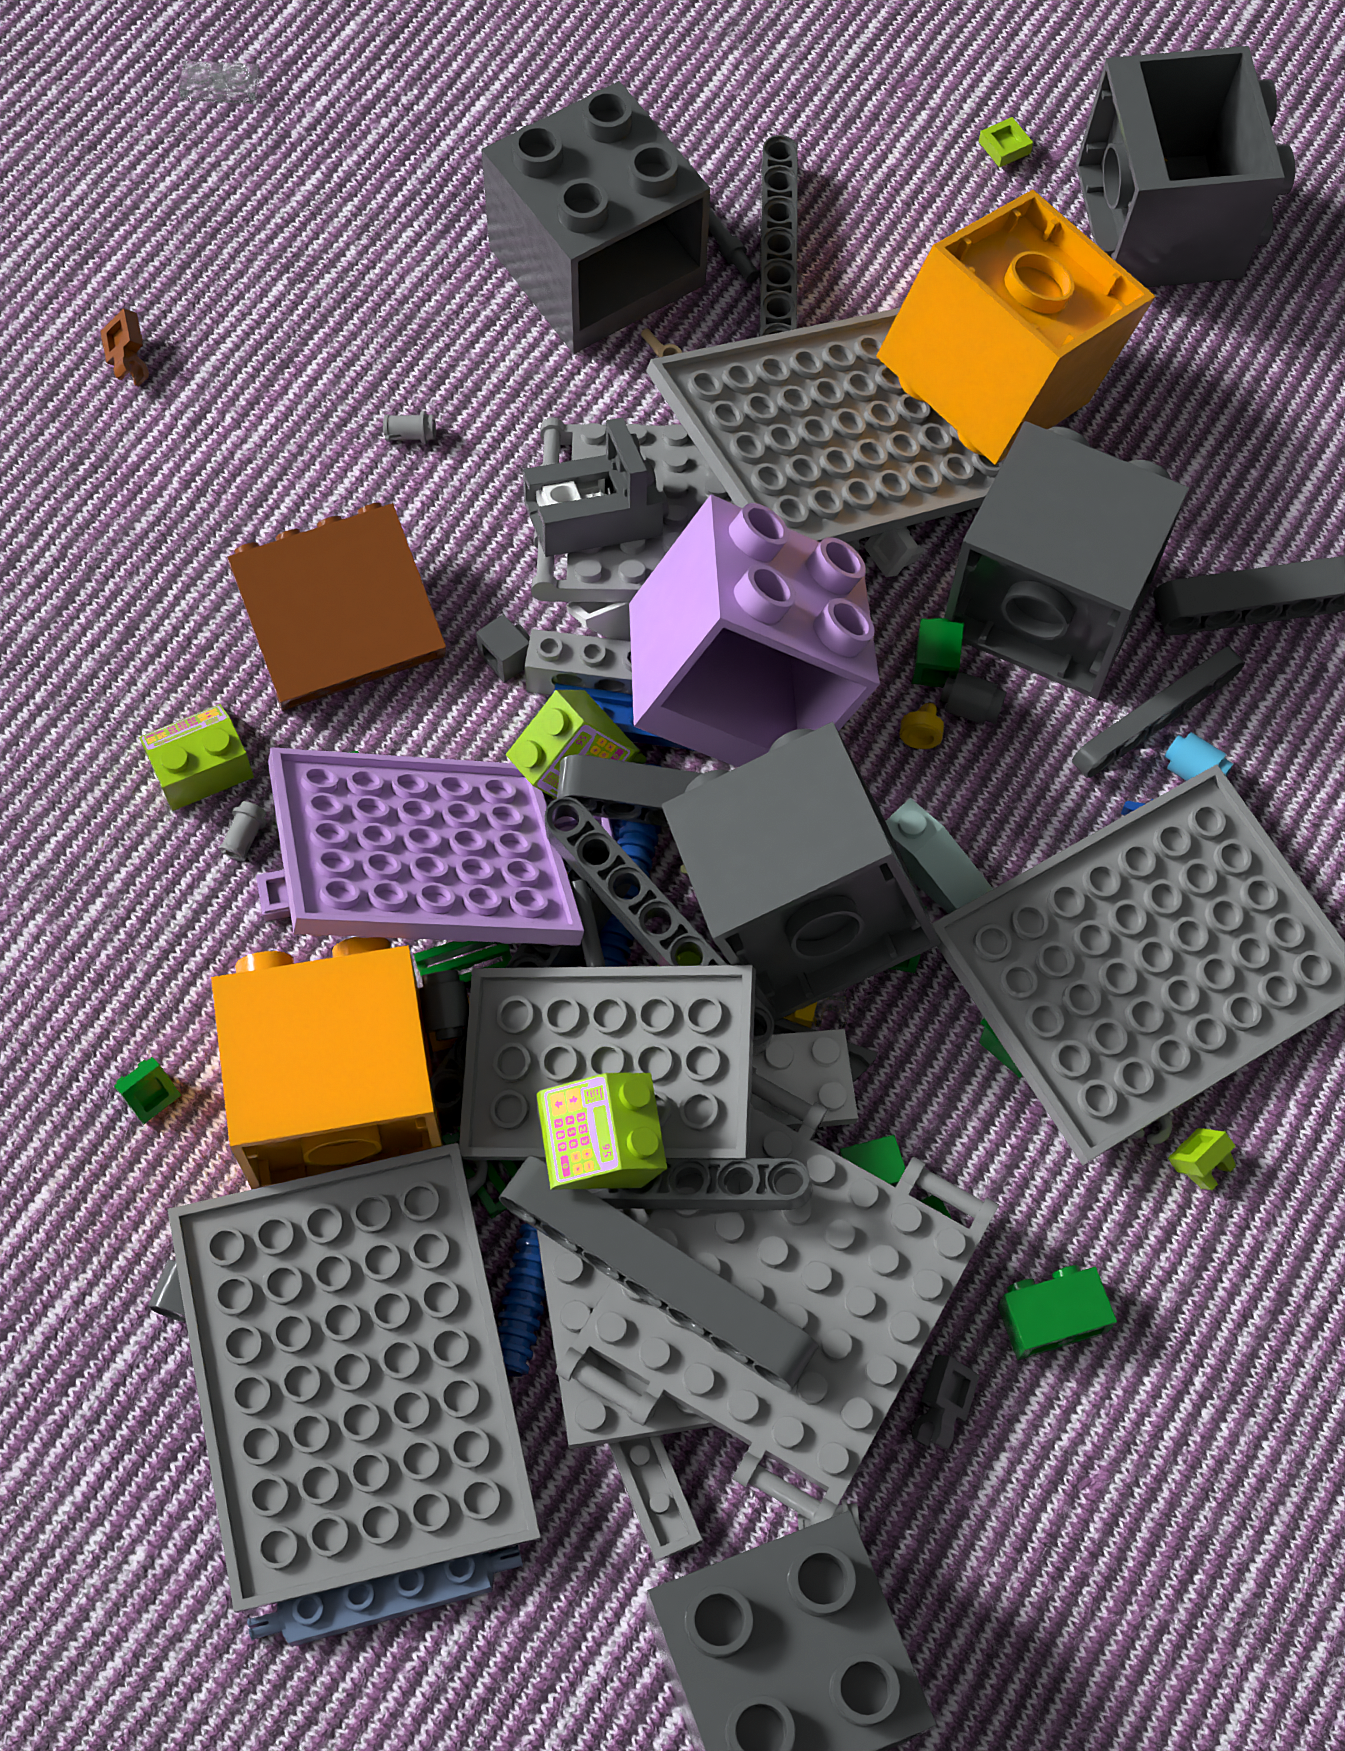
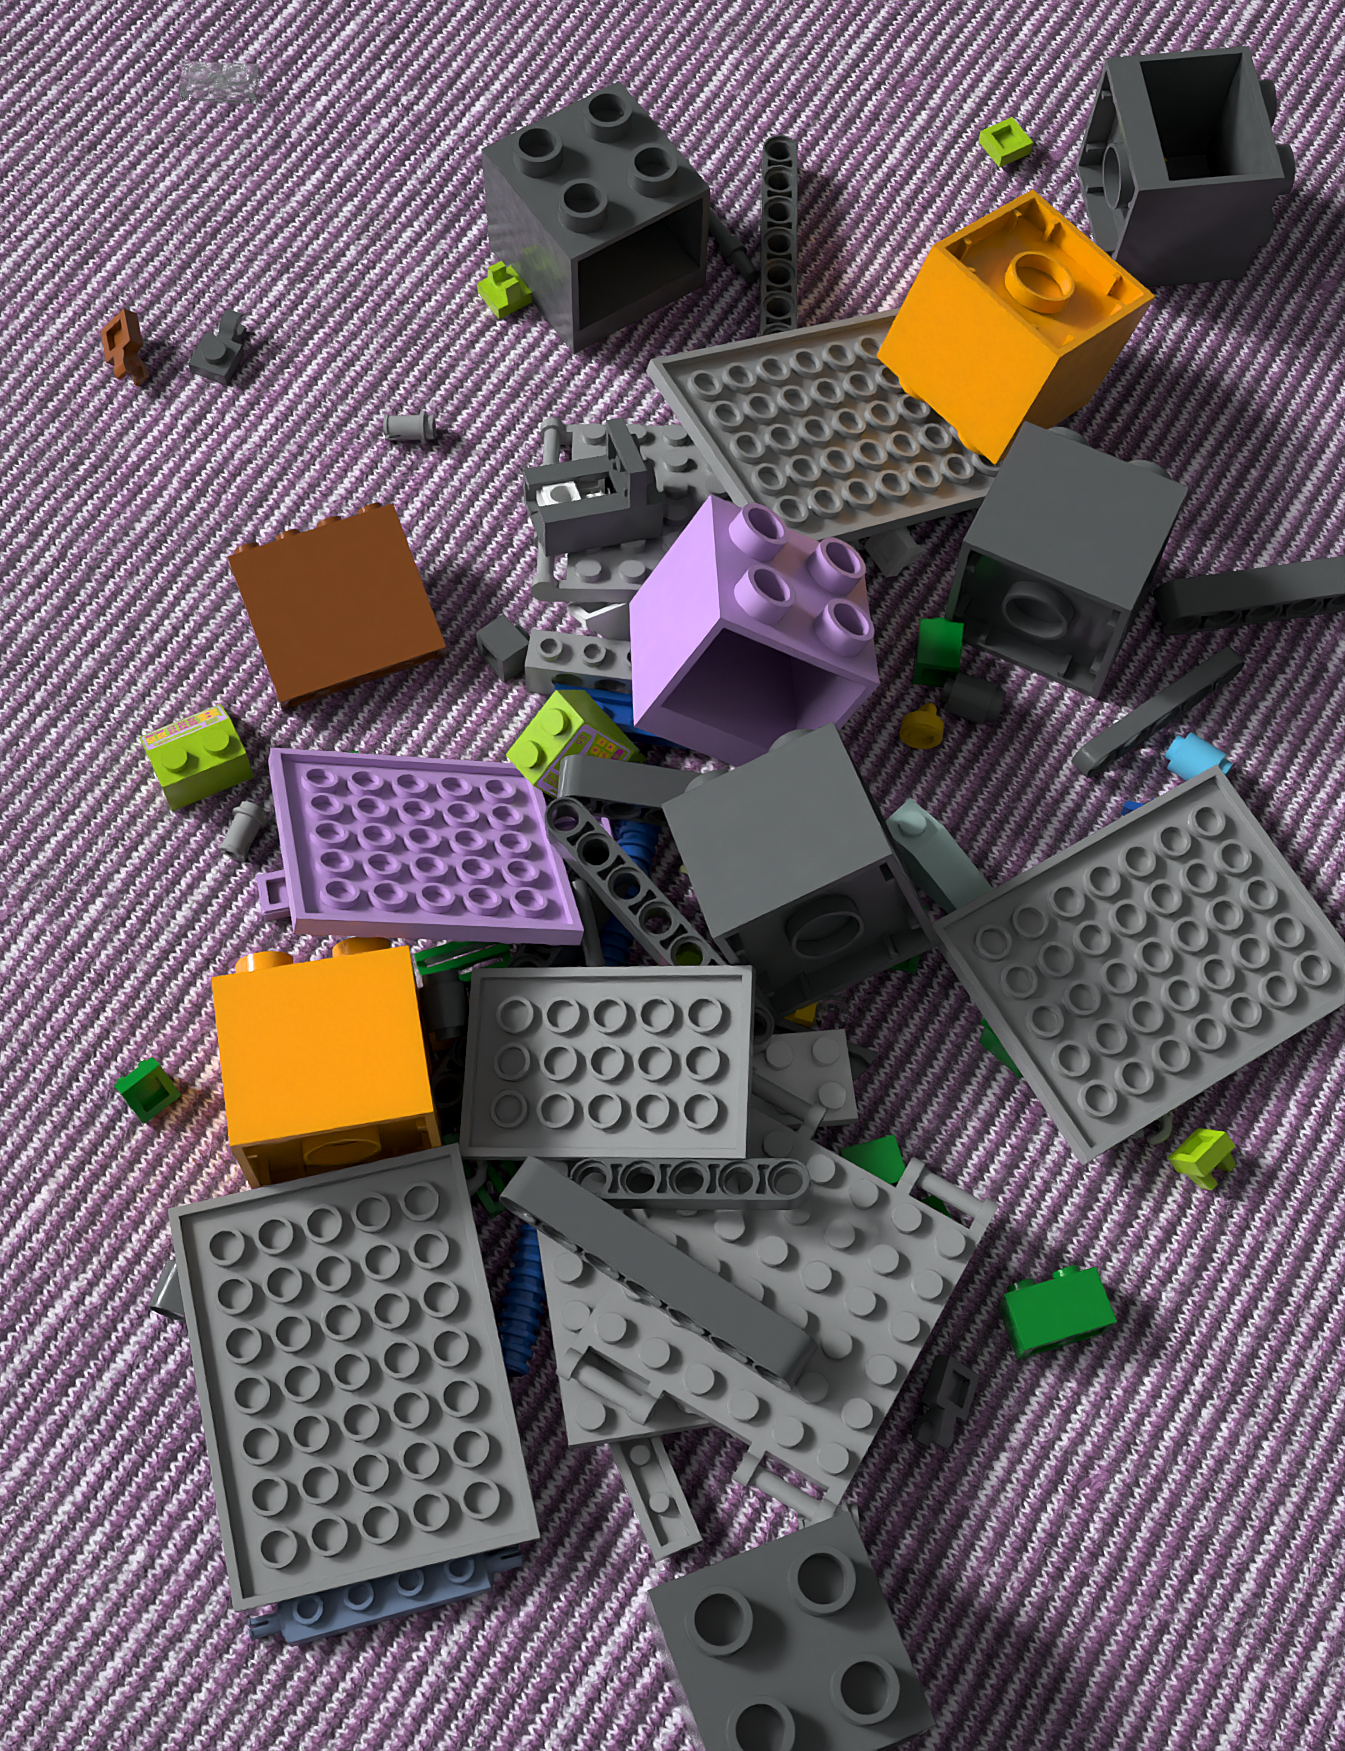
lime slope [536,1073,667,1190] -> none
tan hand [641,328,682,358] -> none
none -> dark grey plate [188,309,247,386]
none -> lime tile [477,260,532,319]

